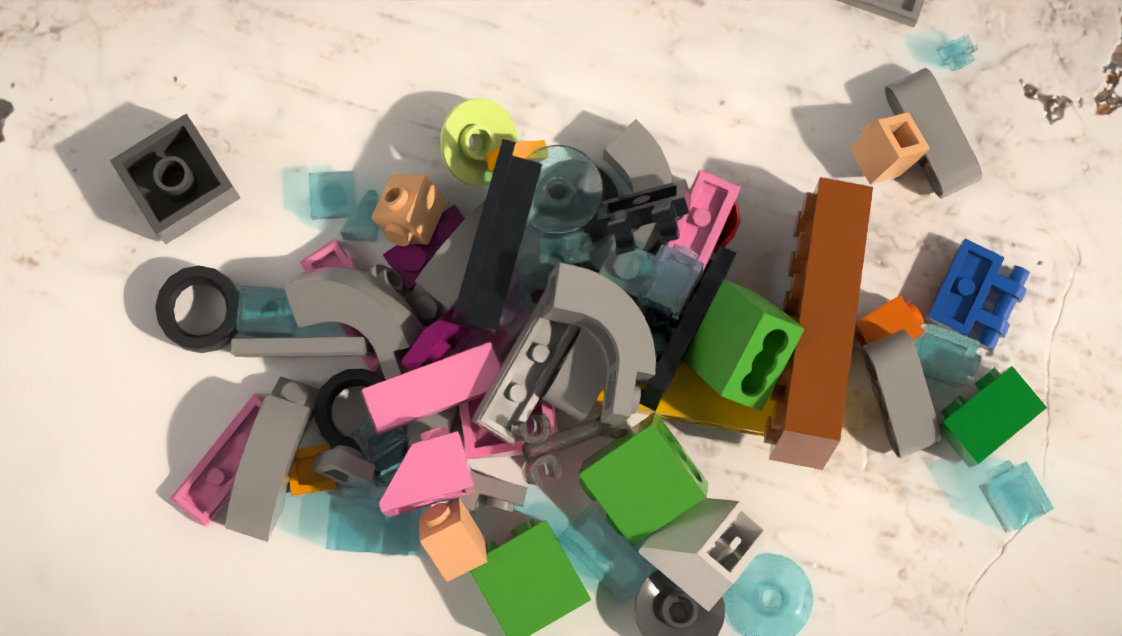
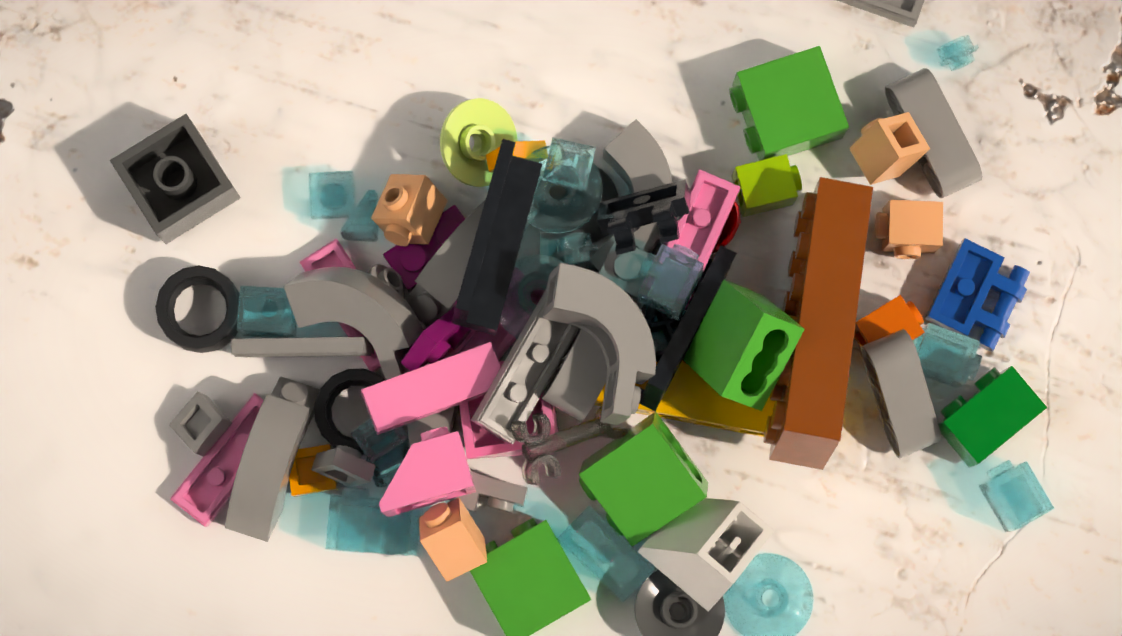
none -> light grey plate [169,391,232,457]
none -> clear light blue slope [542,137,596,191]
none -> bright green piece [729,46,849,161]
none -> lime brick [731,154,802,218]
none -> light nougat brick [875,200,943,259]

